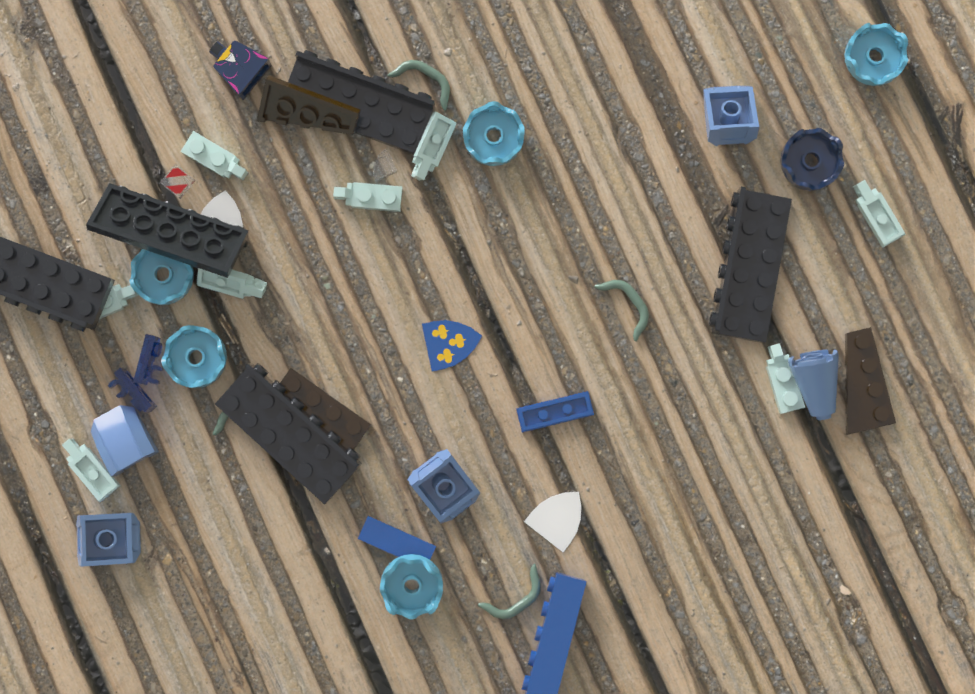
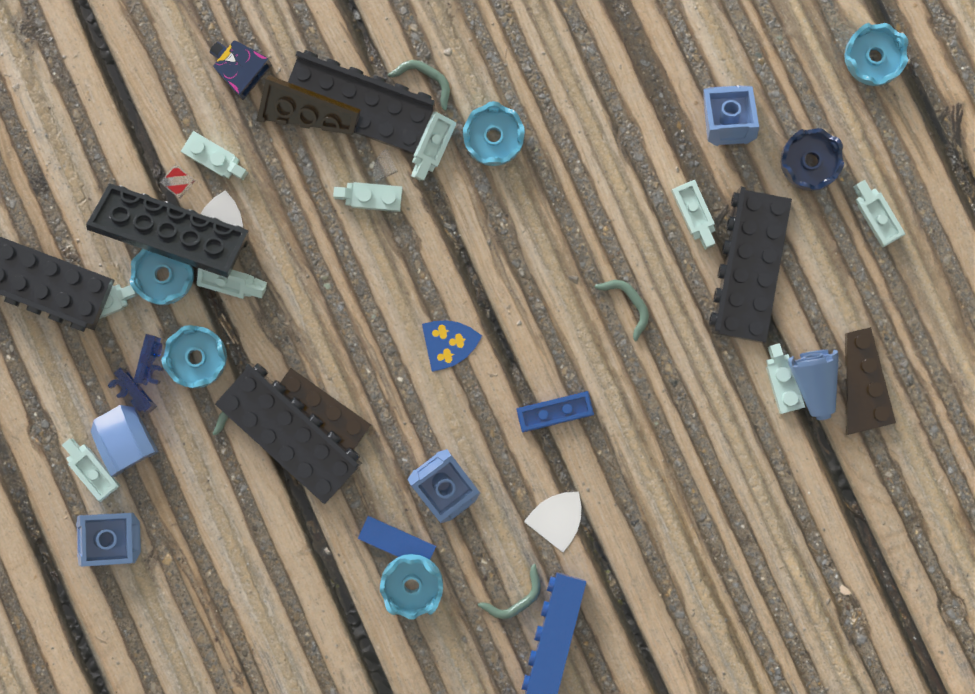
none -> light aqua hinge [671,180,716,249]

